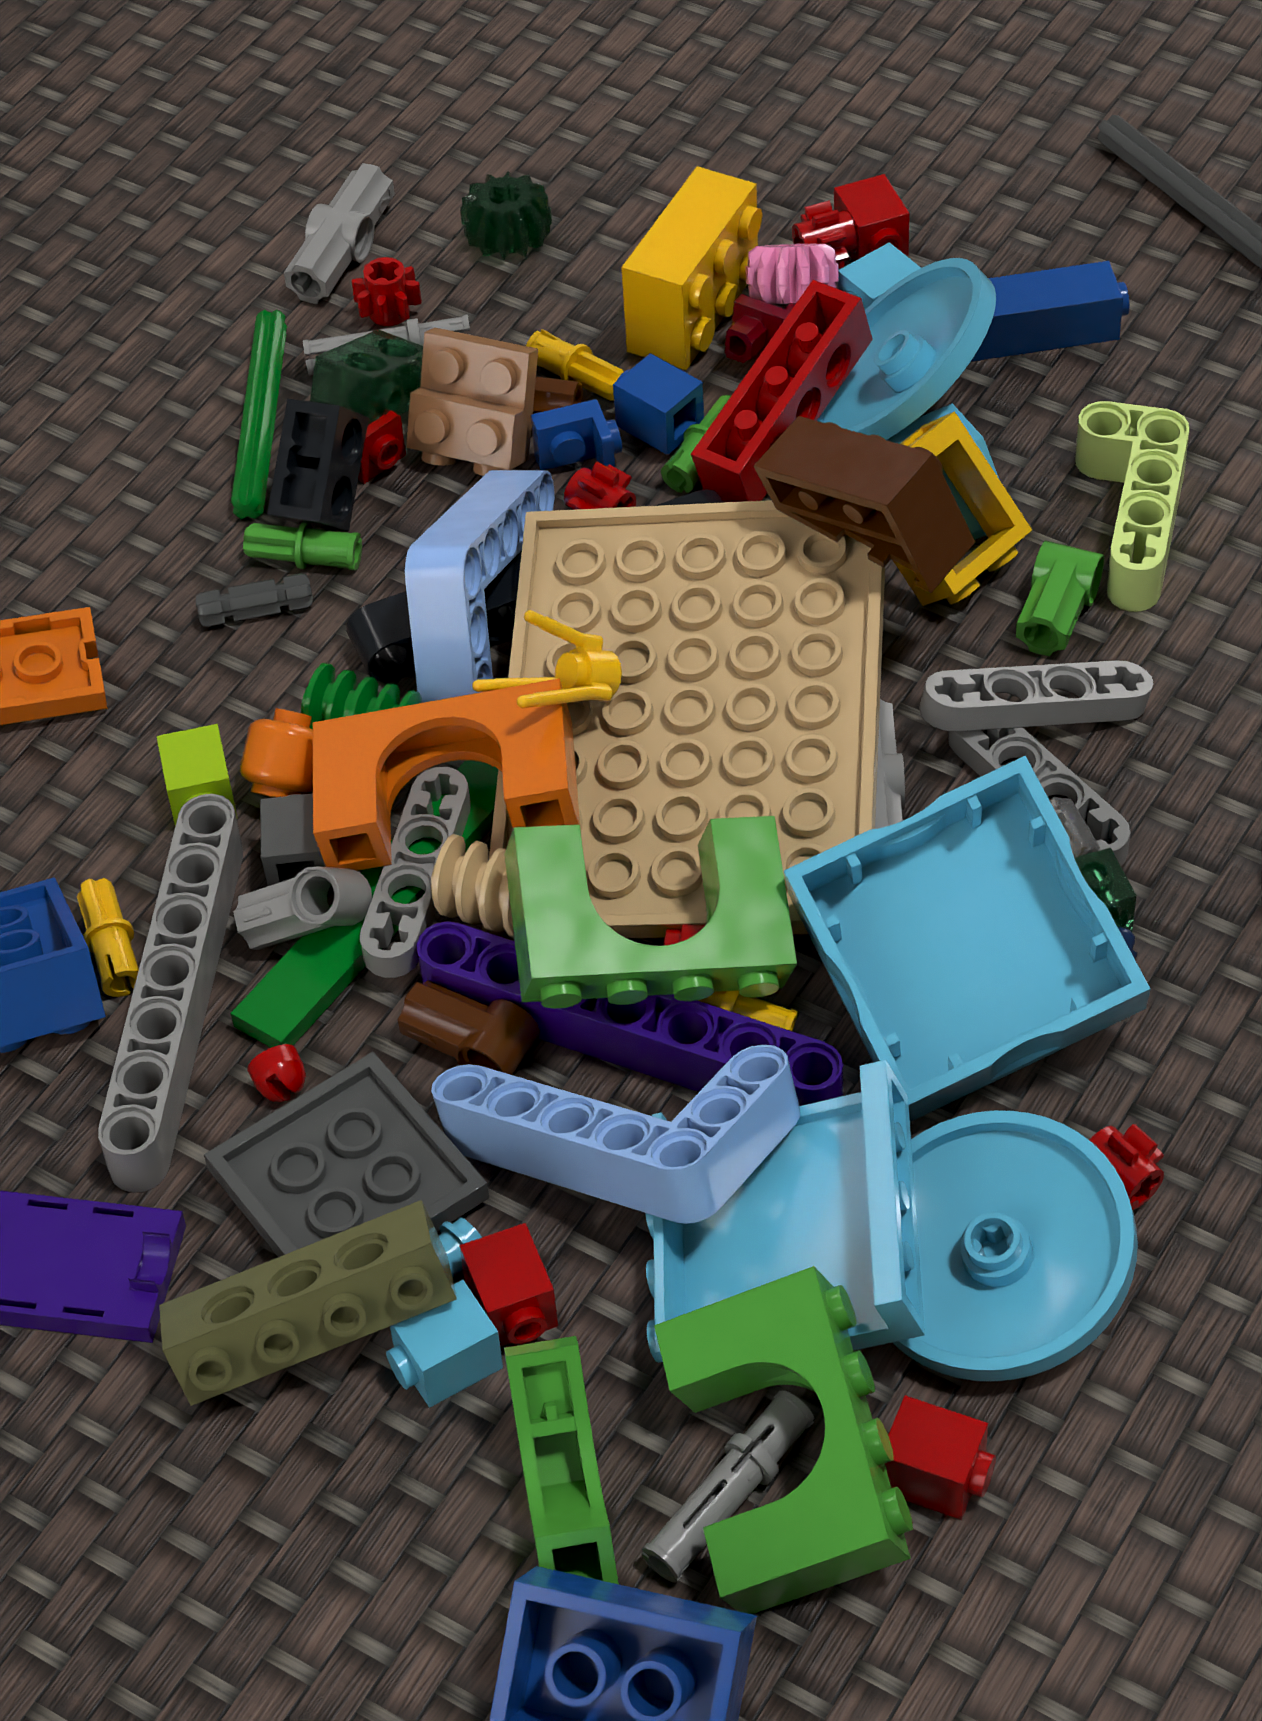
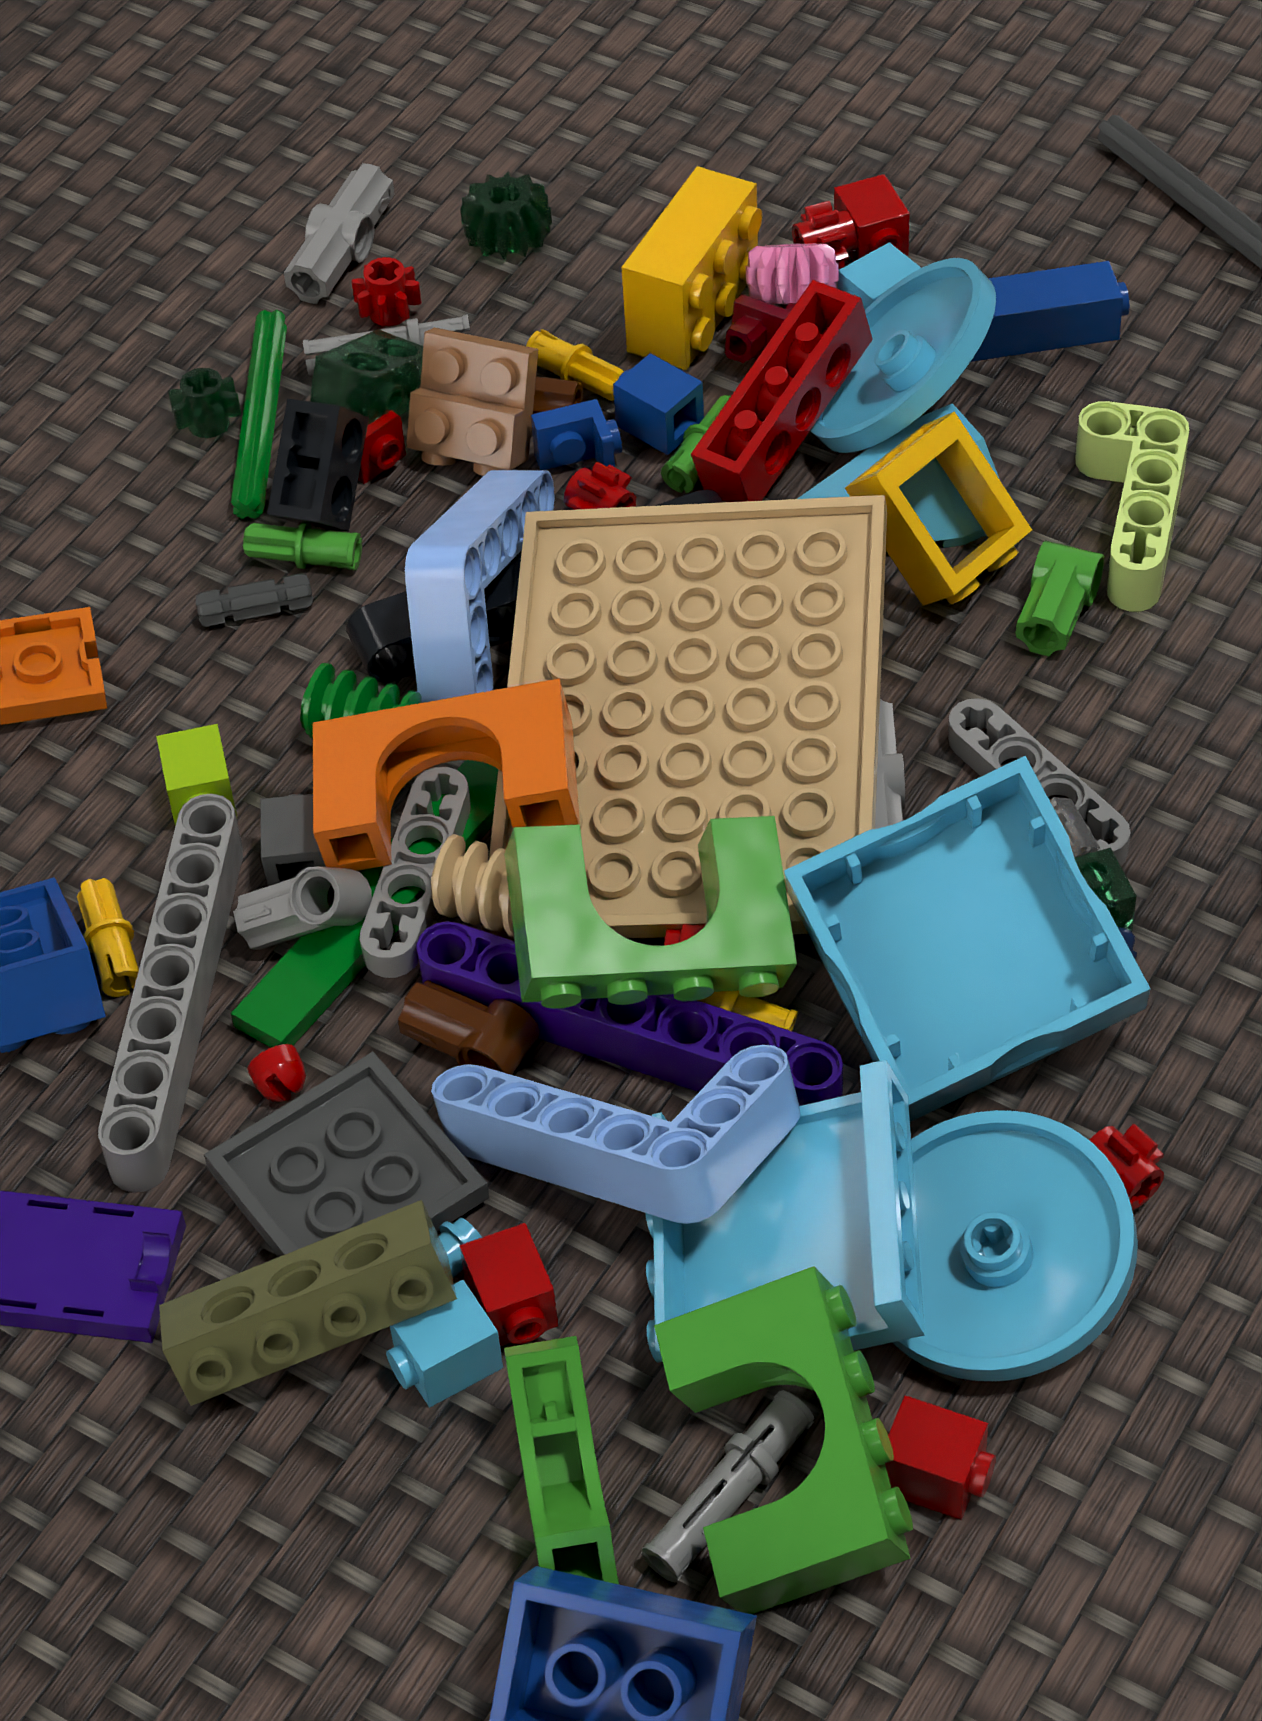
orange head [240,708,313,798] -> none
yellow plant [472,610,622,708] -> none
reddish brown wedge [754,416,975,593] -> none
light grey beam [919,660,1154,731] -> none
none -> clear green gear [168,368,241,438]

